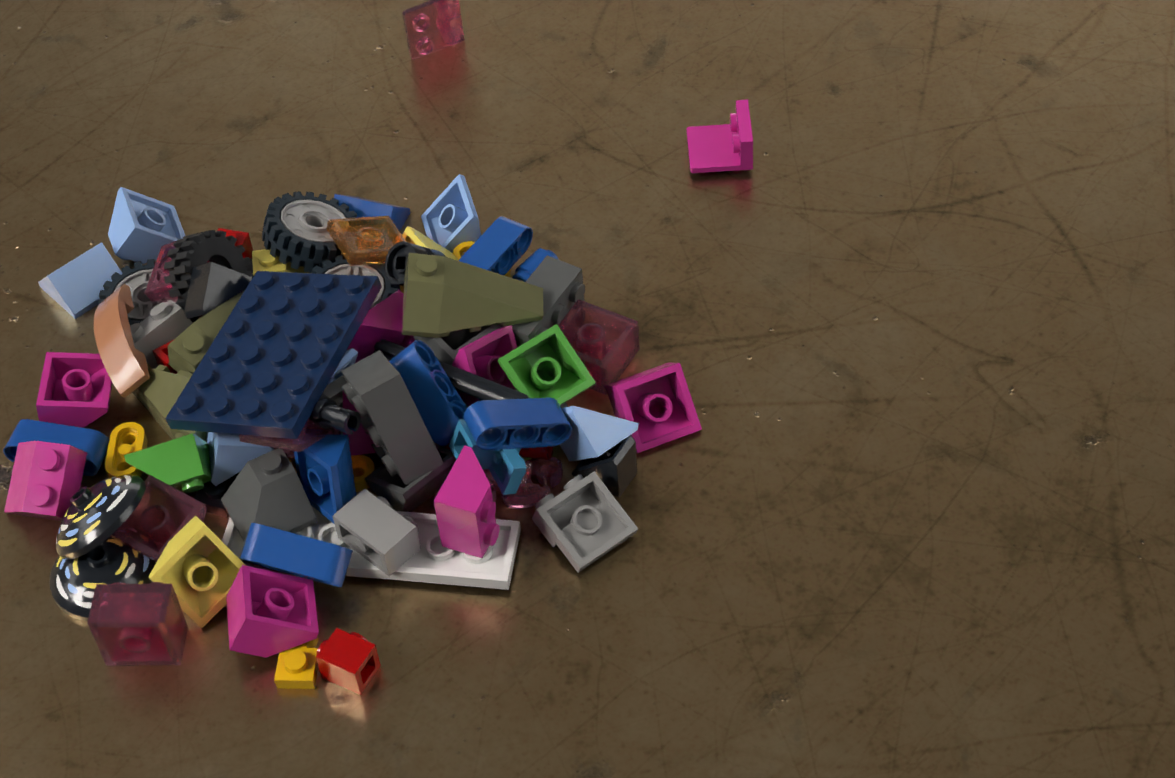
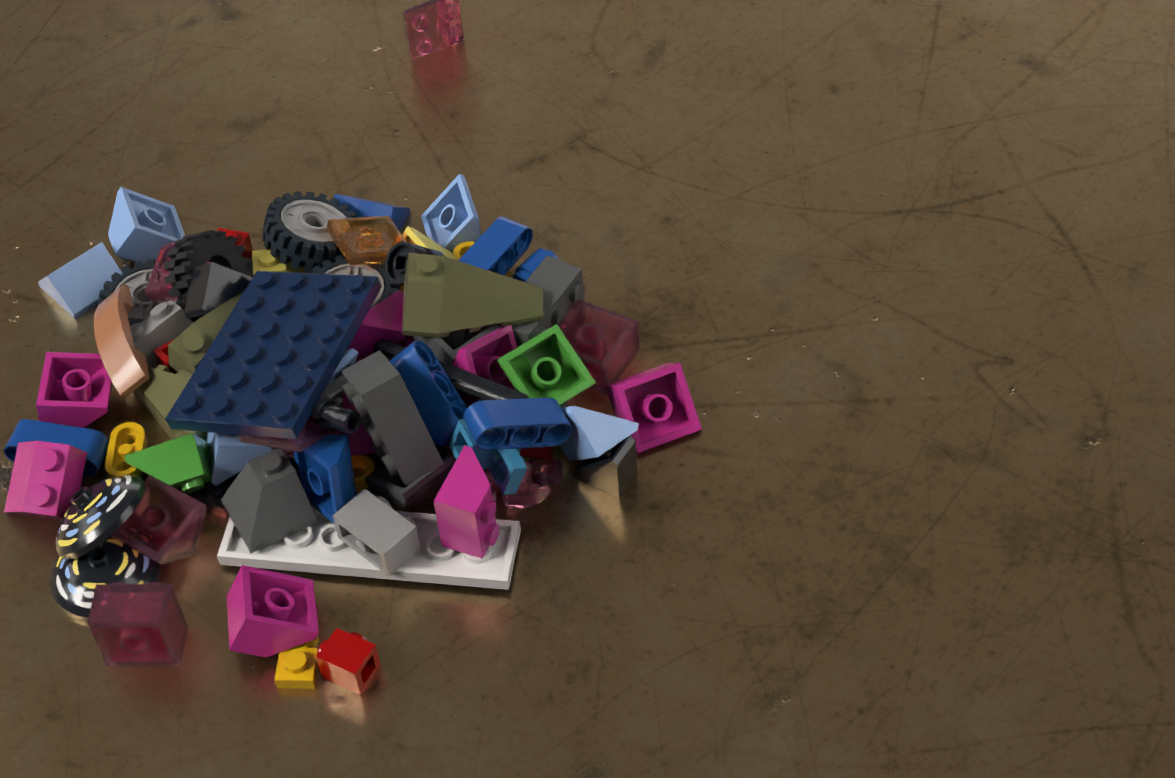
light yellow slope [148,515,246,629] -> none
blue beam [240,523,353,587] -> none
light grey plate [532,471,638,572] -> none
dark pink bracket [686,99,753,173] -> none

